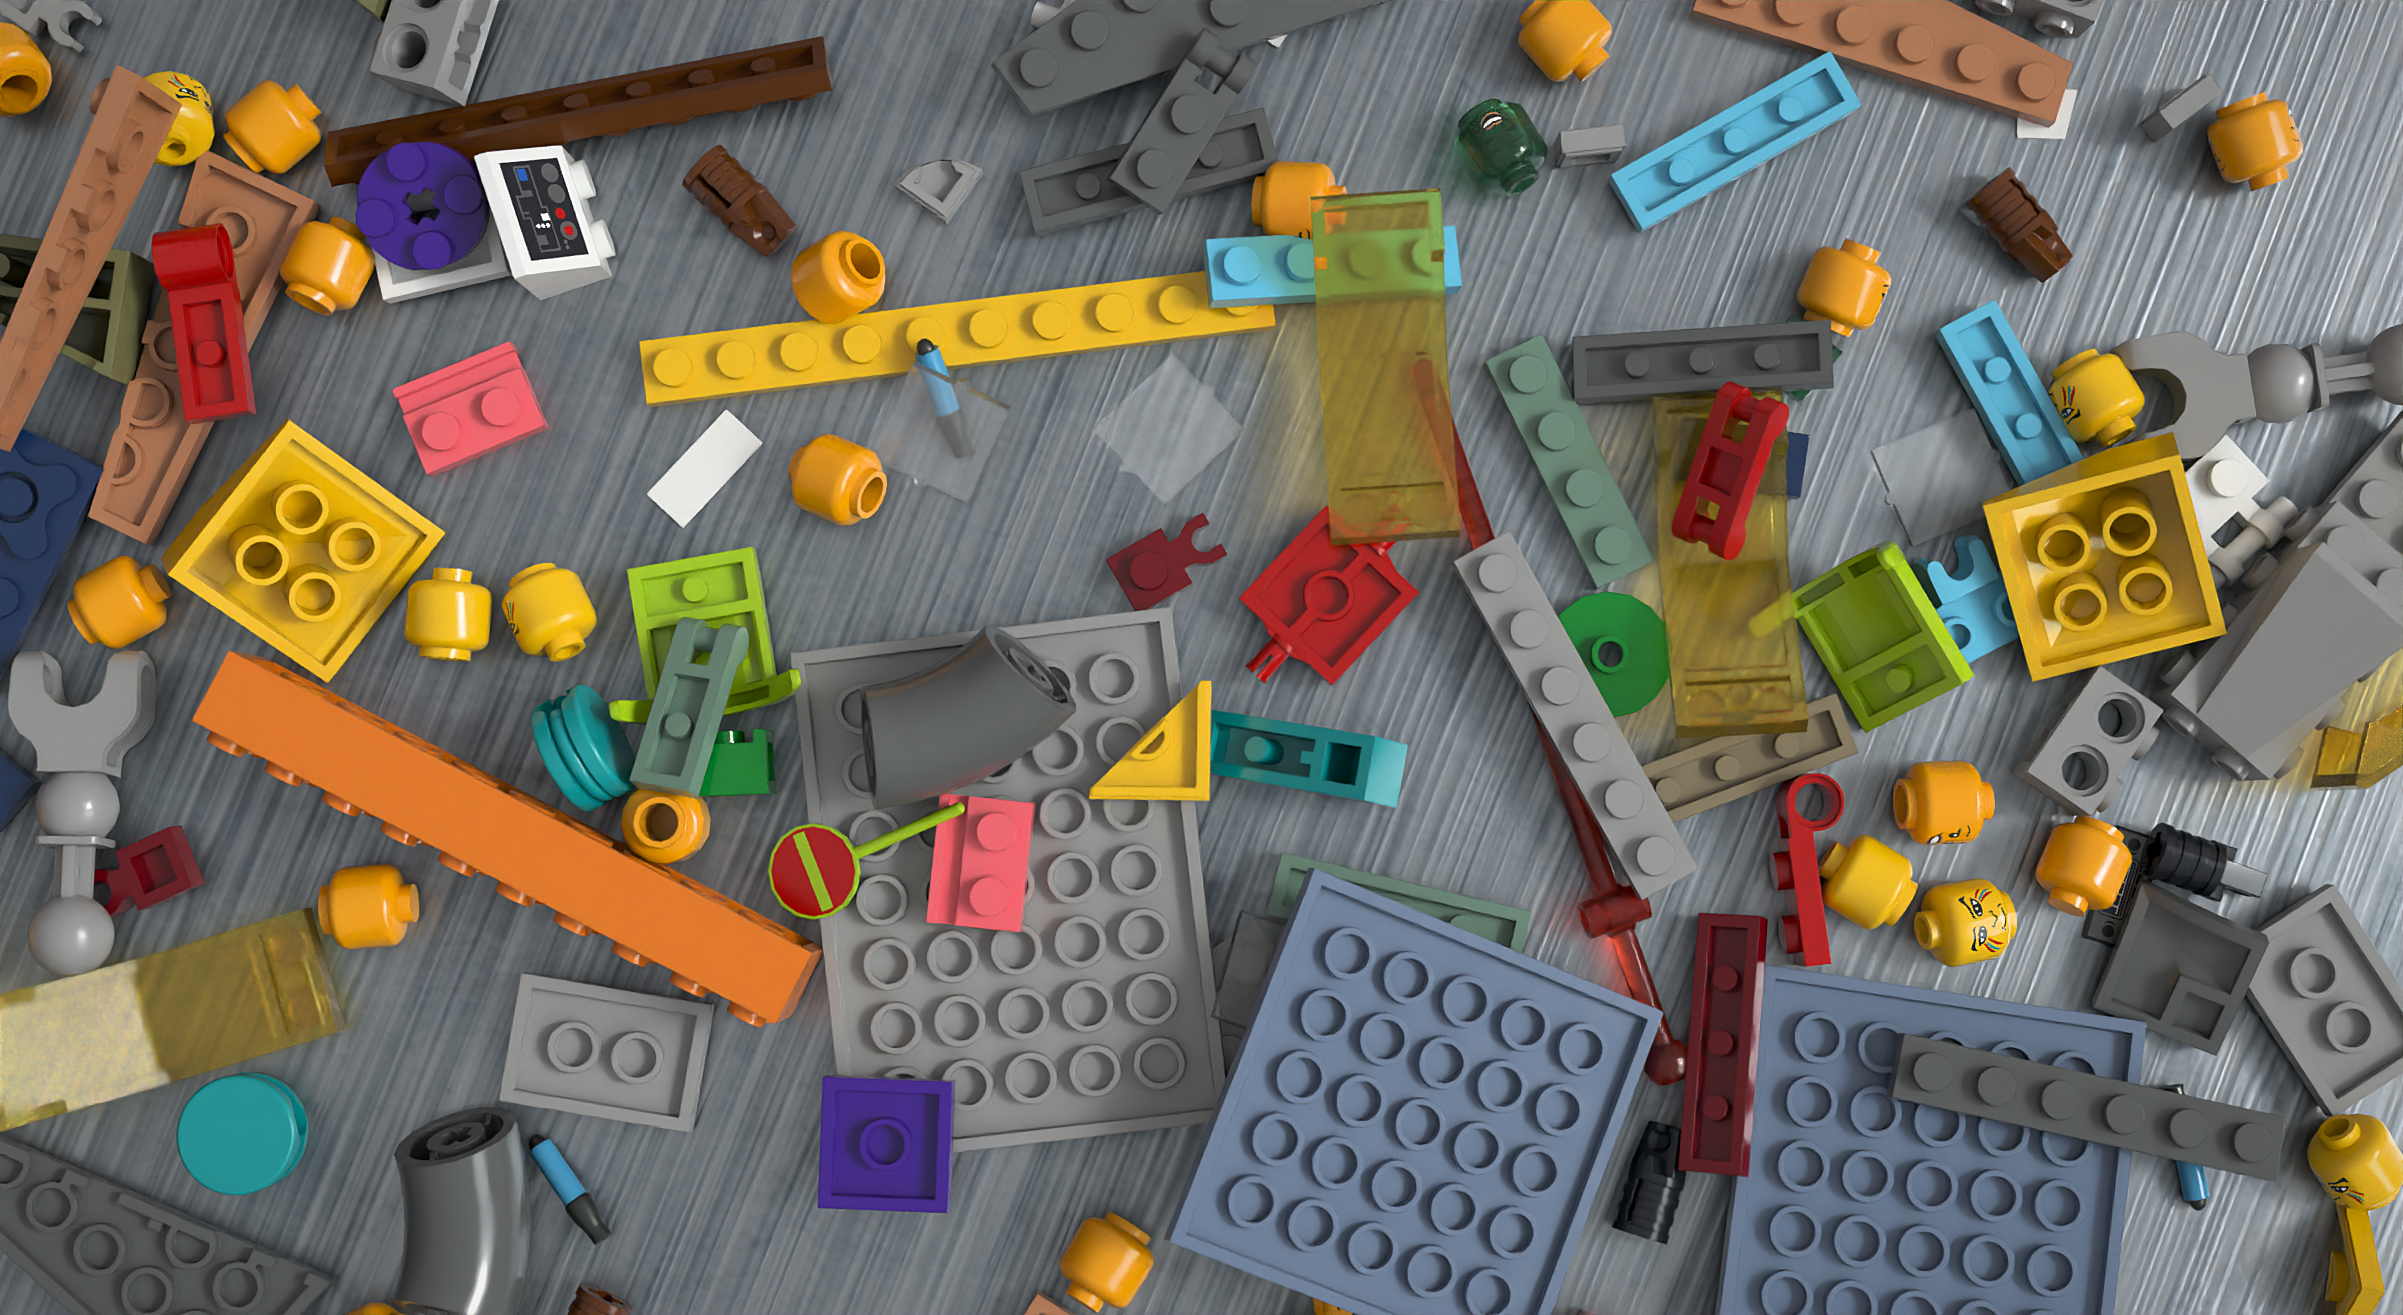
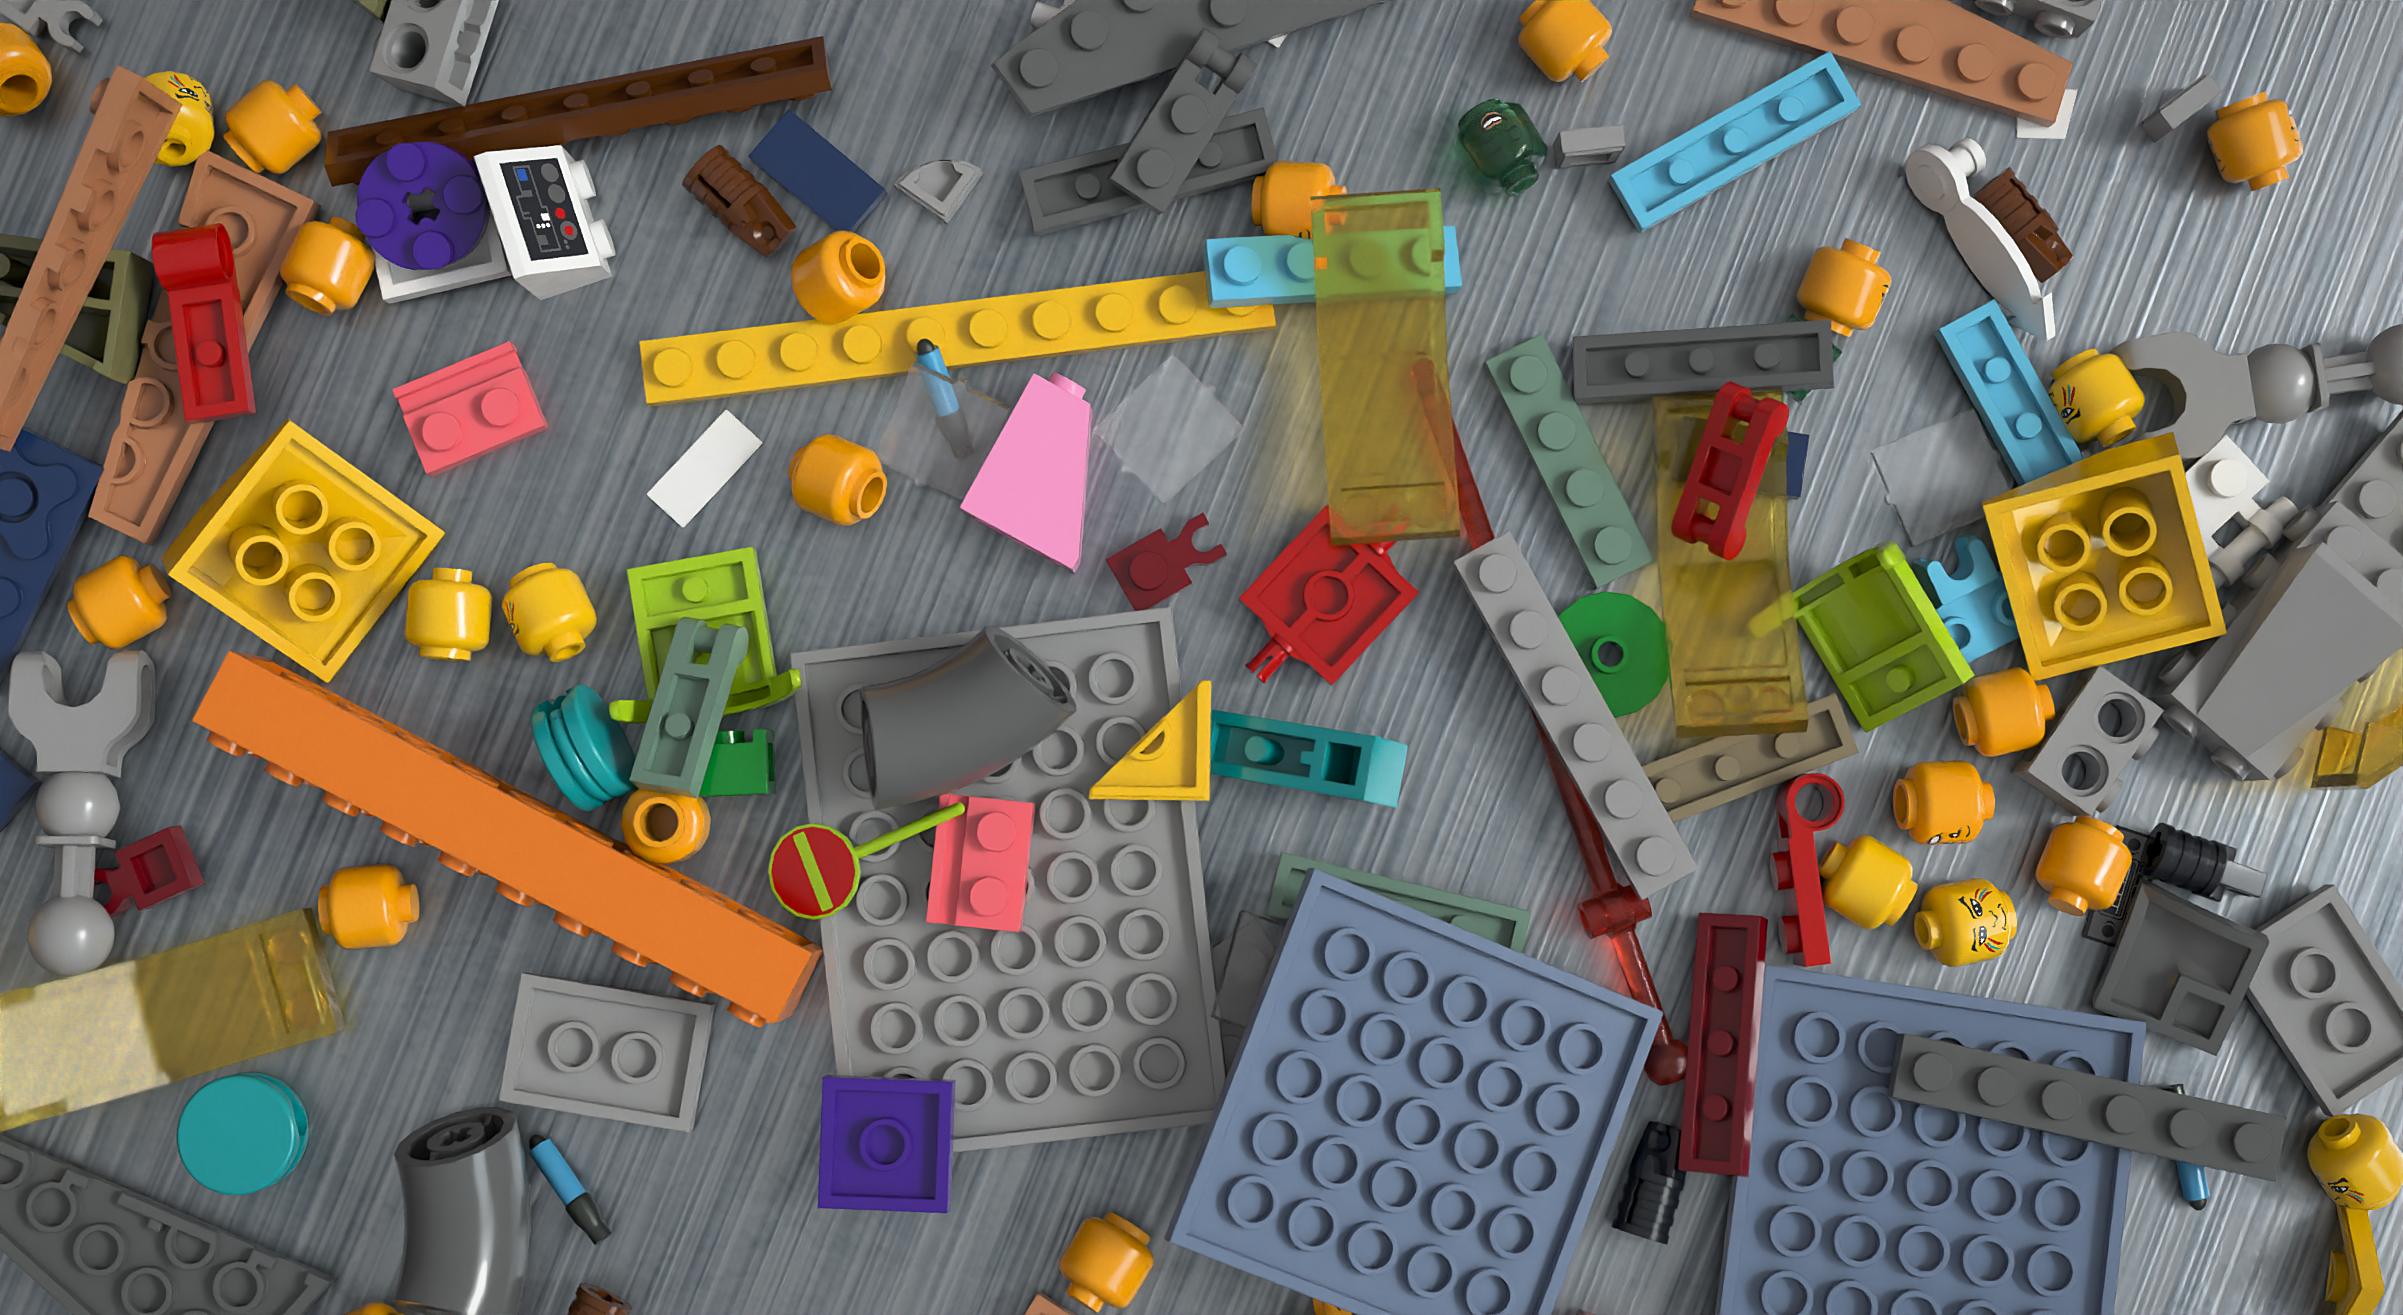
none -> dark blue tile [748,109,887,232]
none -> bright pink slope [959,372,1092,574]
none -> white brick [1905,138,2055,341]
none -> light orange head [1953,667,2055,757]

